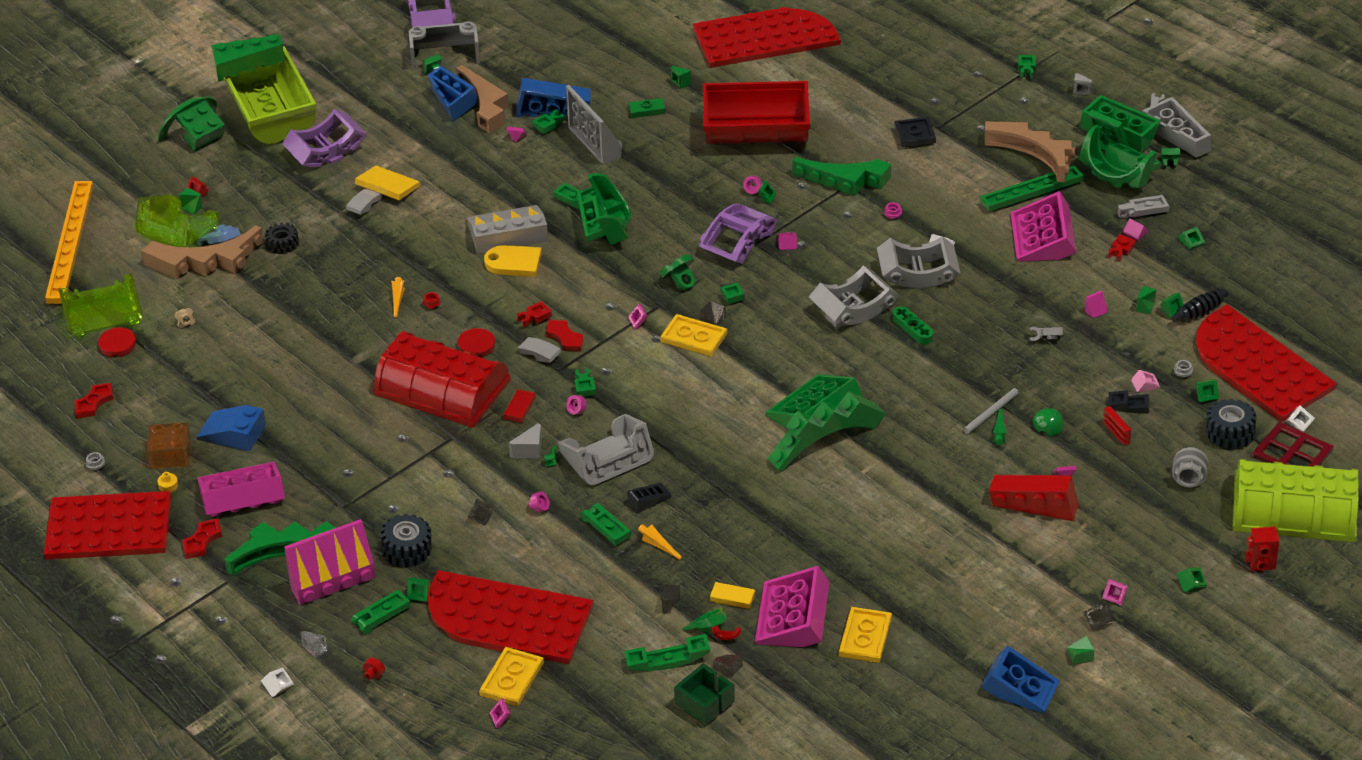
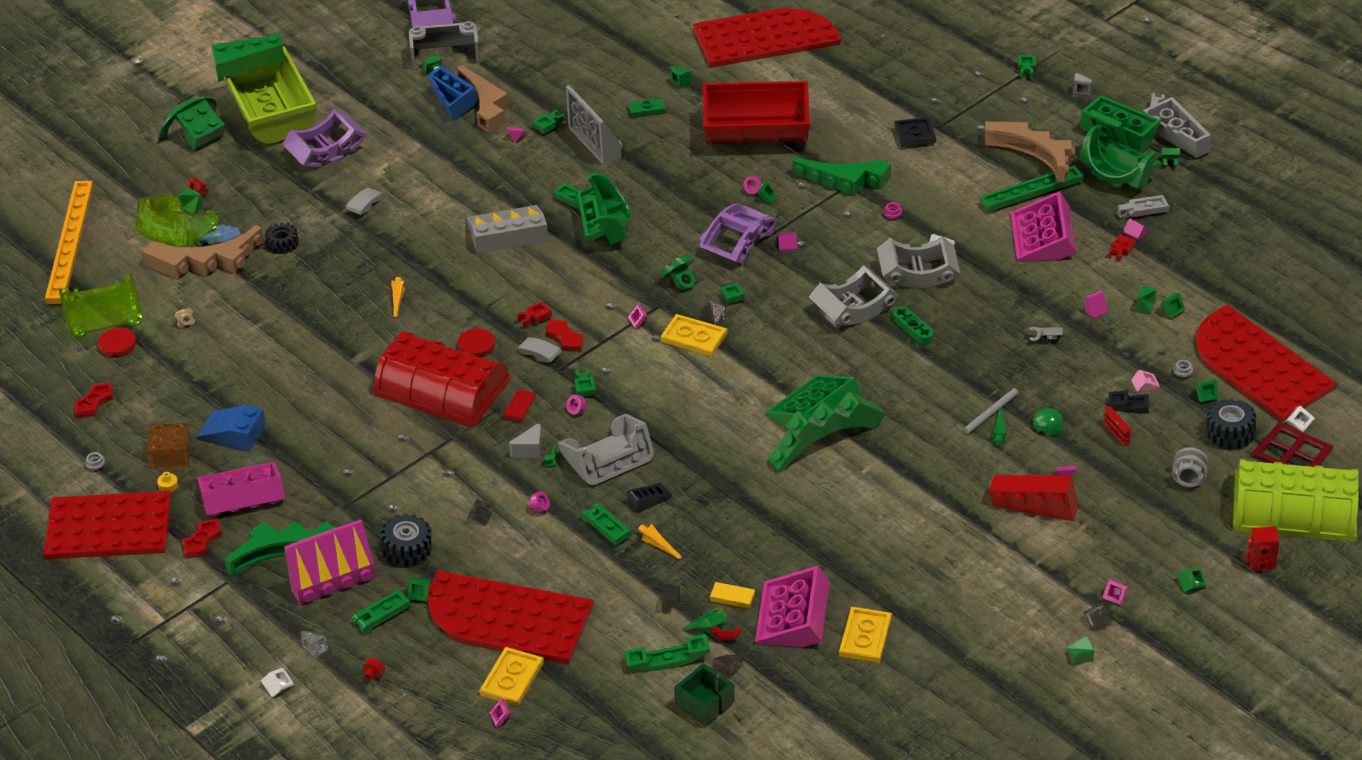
yellow tile [355,166,420,200] -> none
red plate [422,292,441,309] -> none
yellow tile [484,245,542,277] -> none
blue wedge [516,78,590,117] -> none
blue slope [981,645,1060,713] -> none
black piece [1171,289,1228,323] -> none
green slope [1178,227,1206,250] -> none

